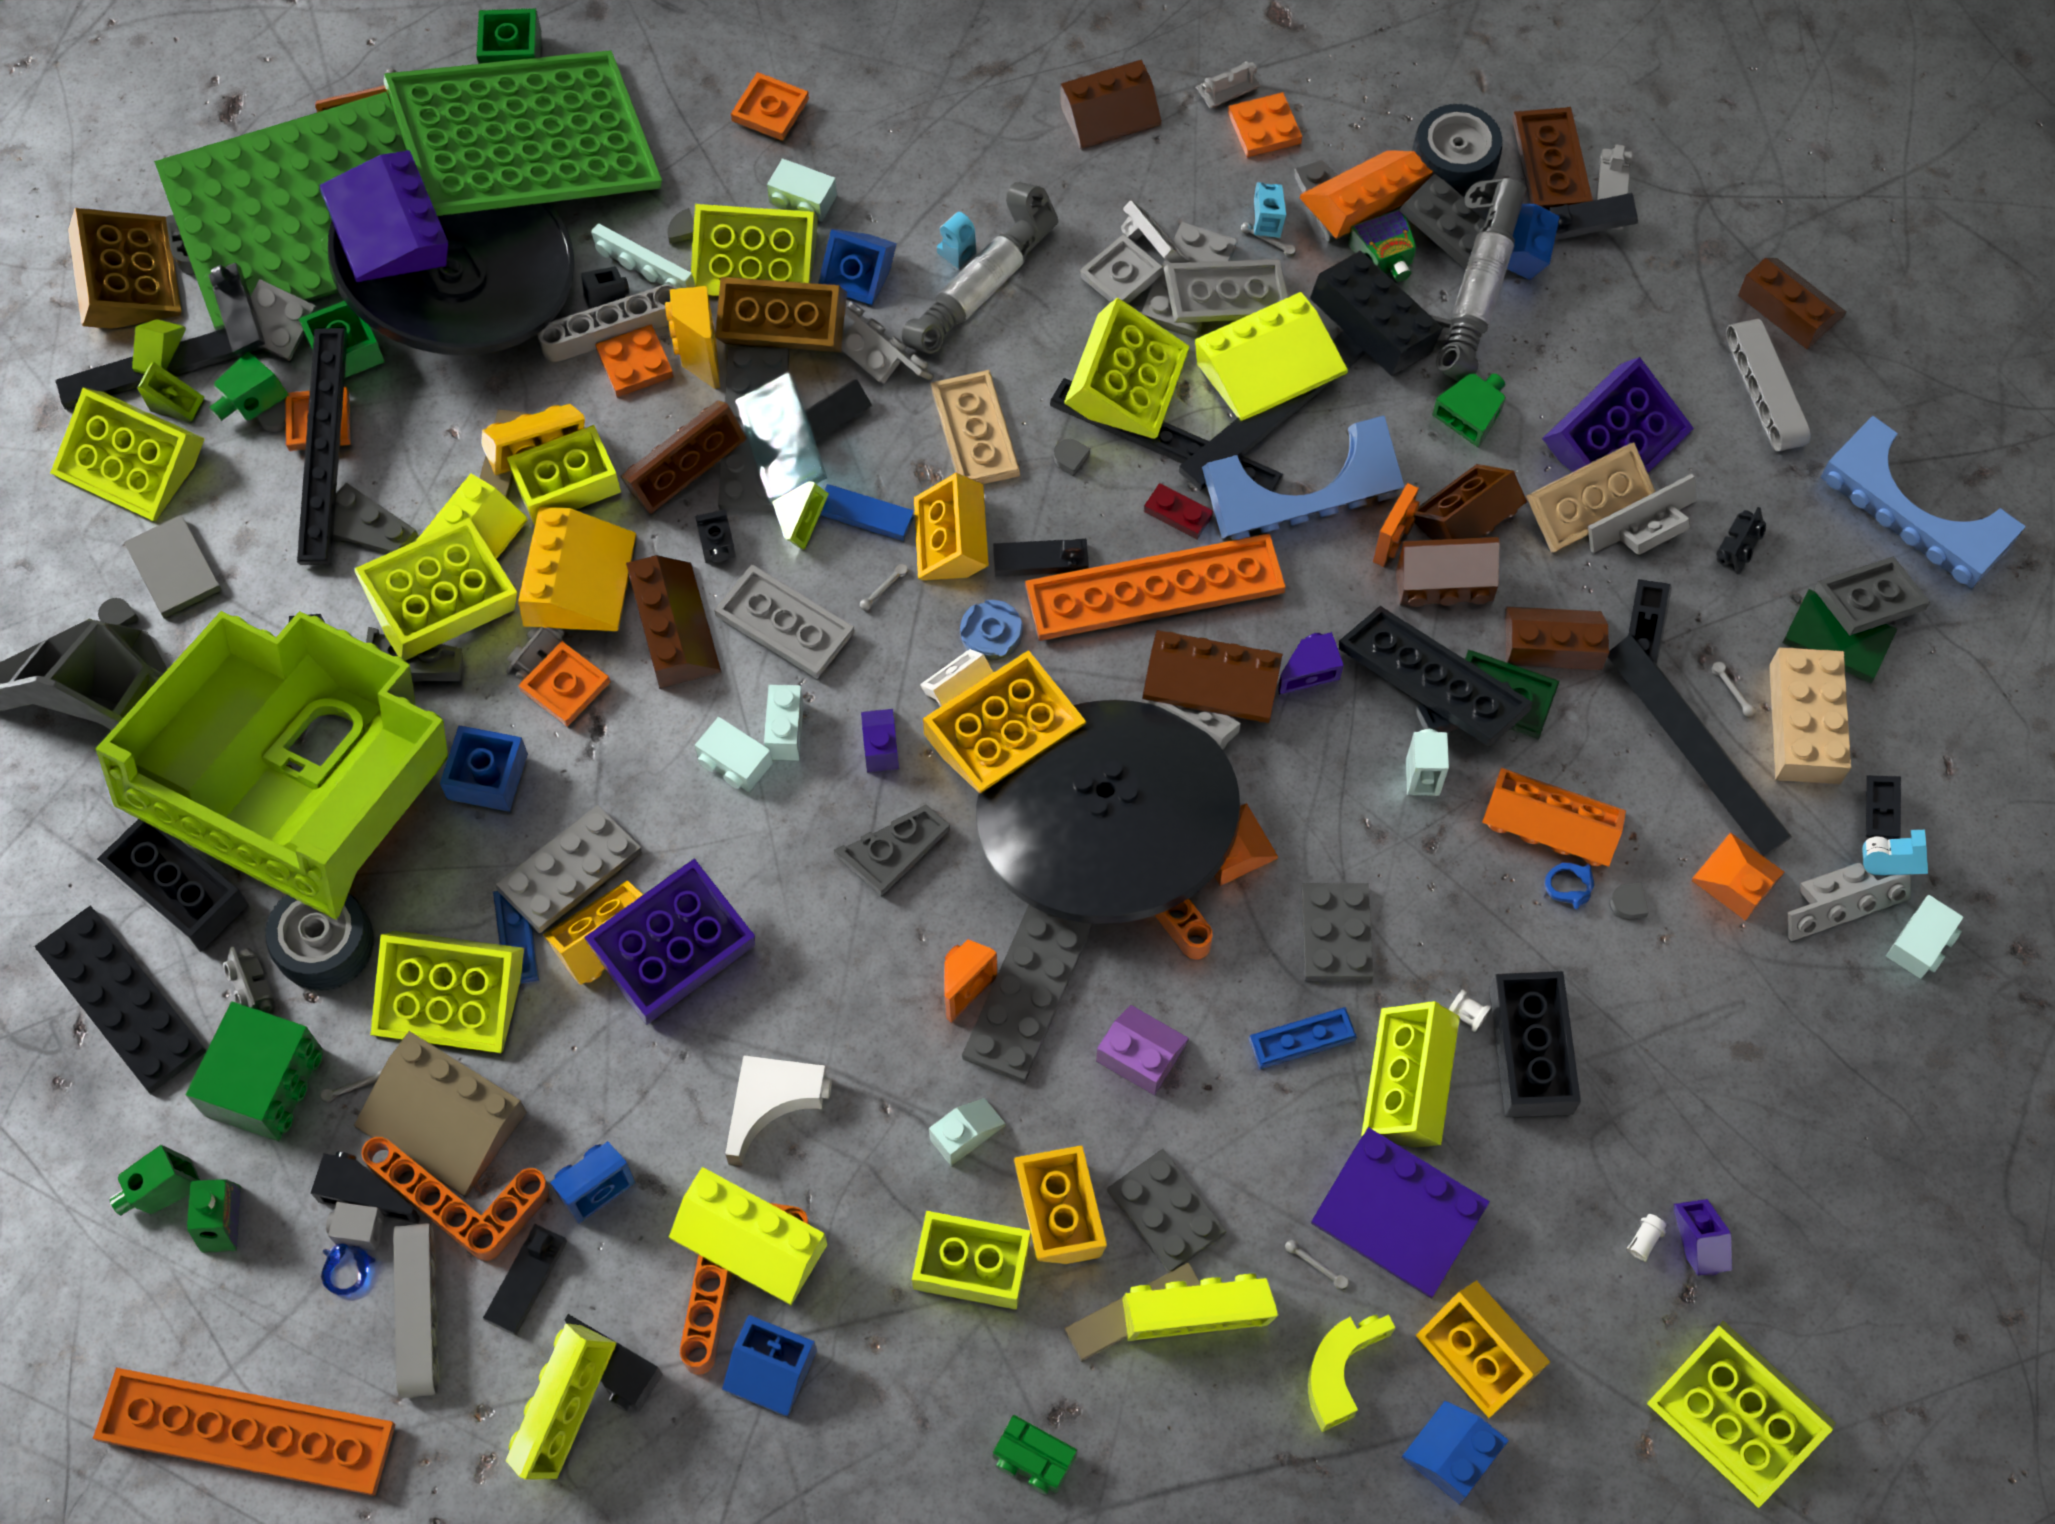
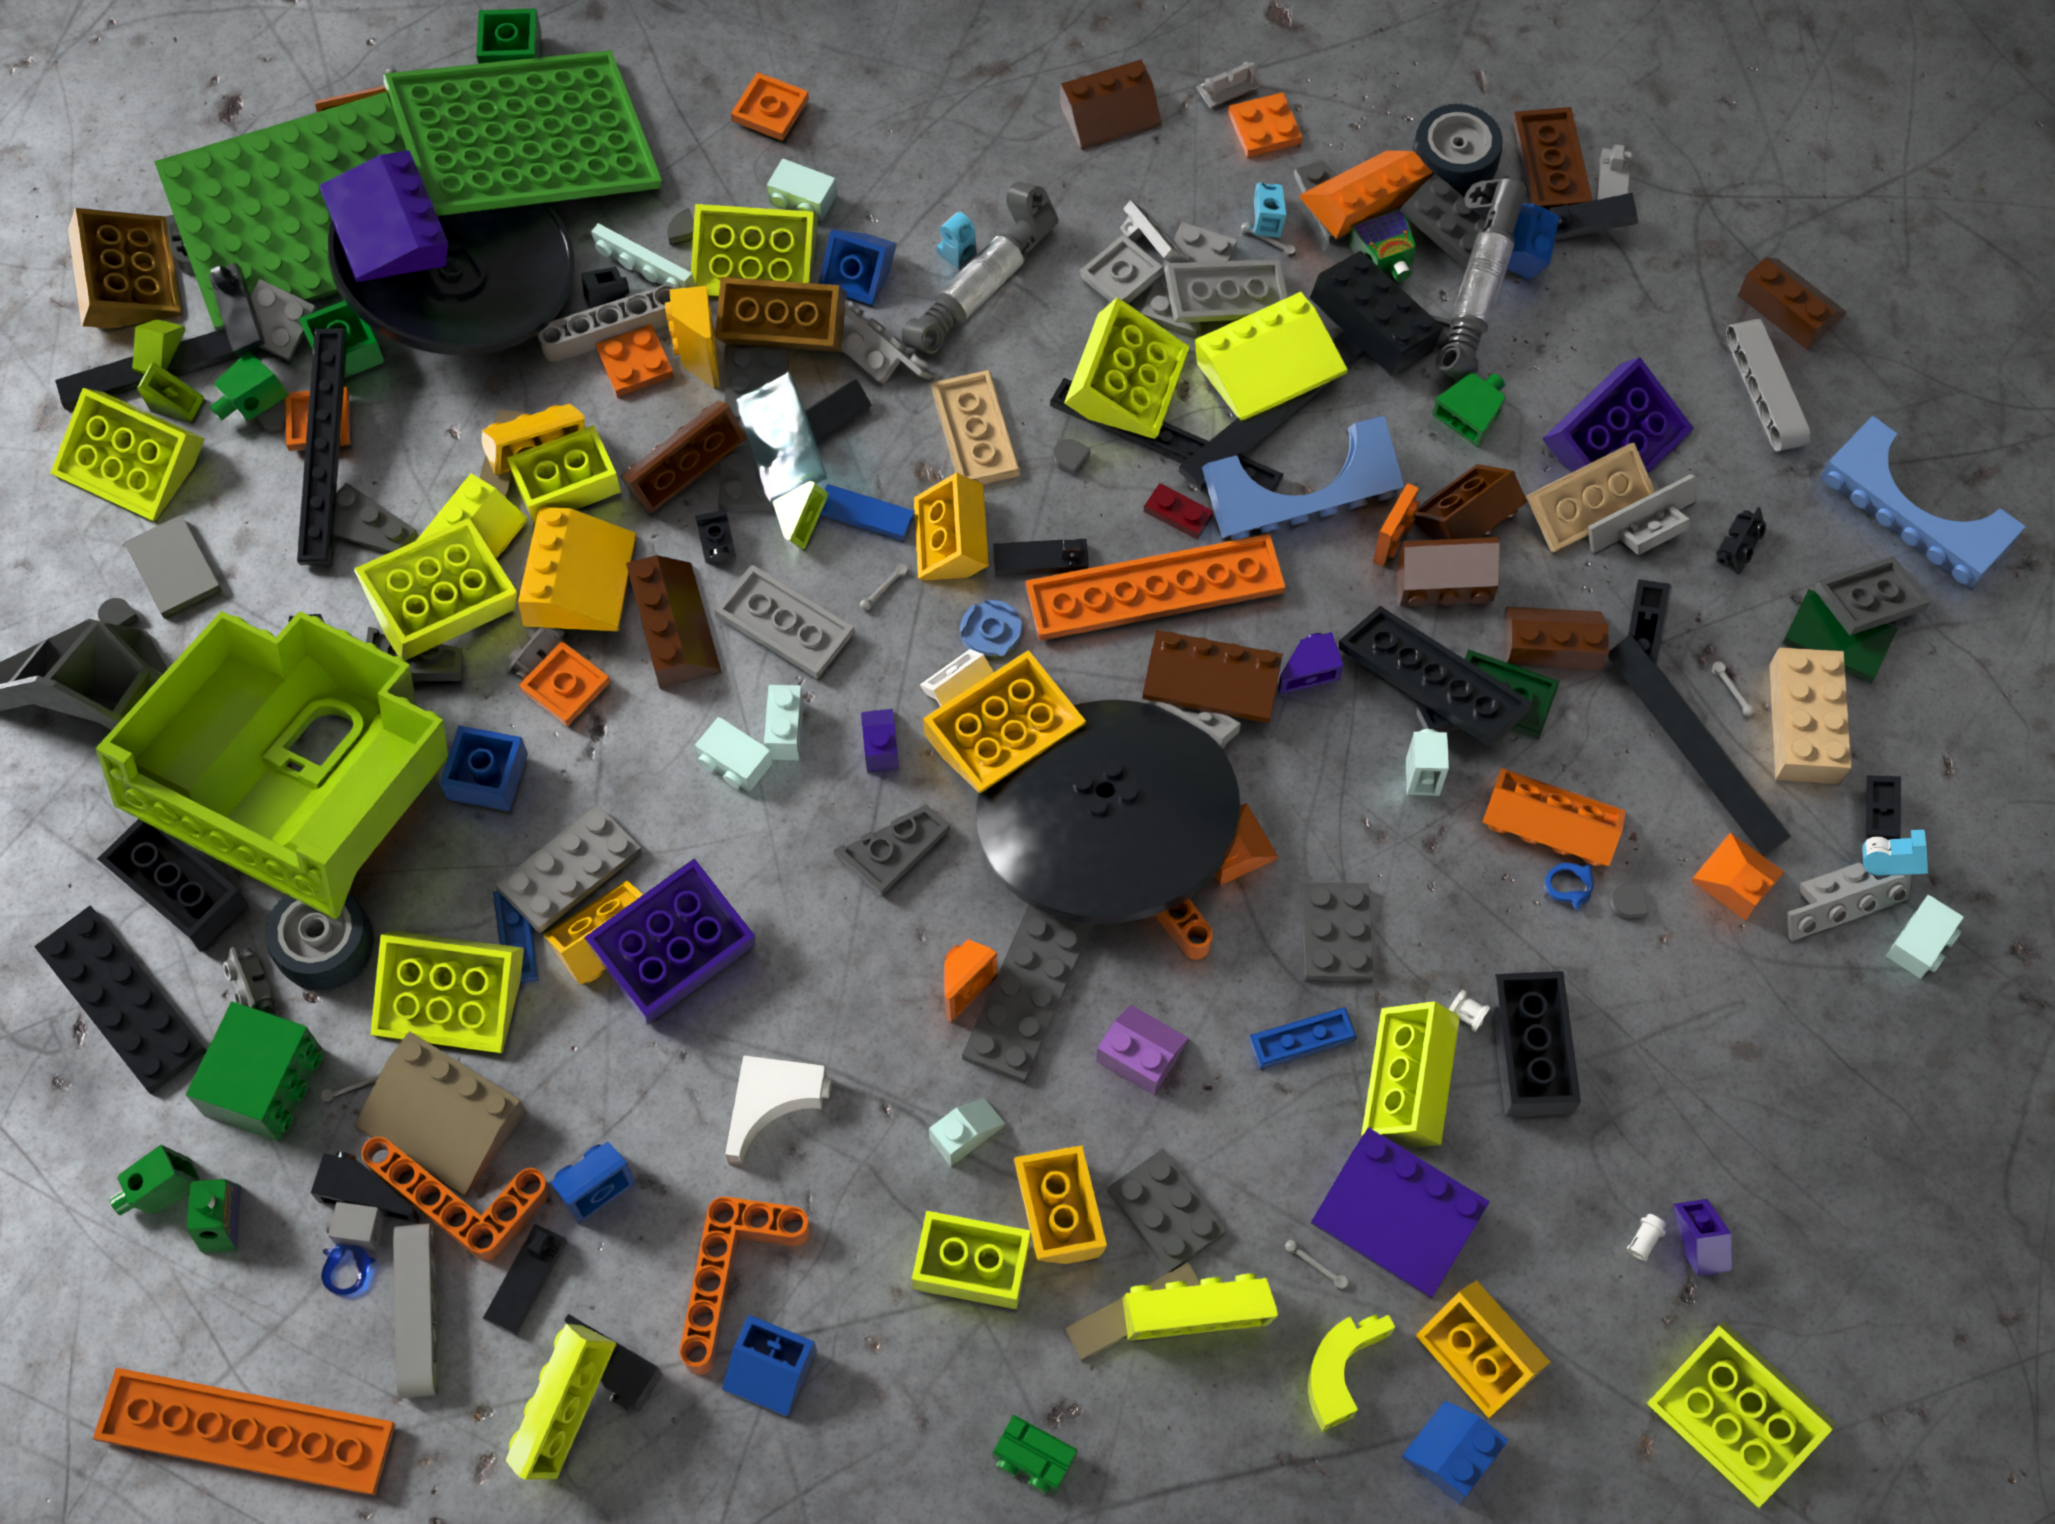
neon yellow slope [669,1167,827,1306] -> none

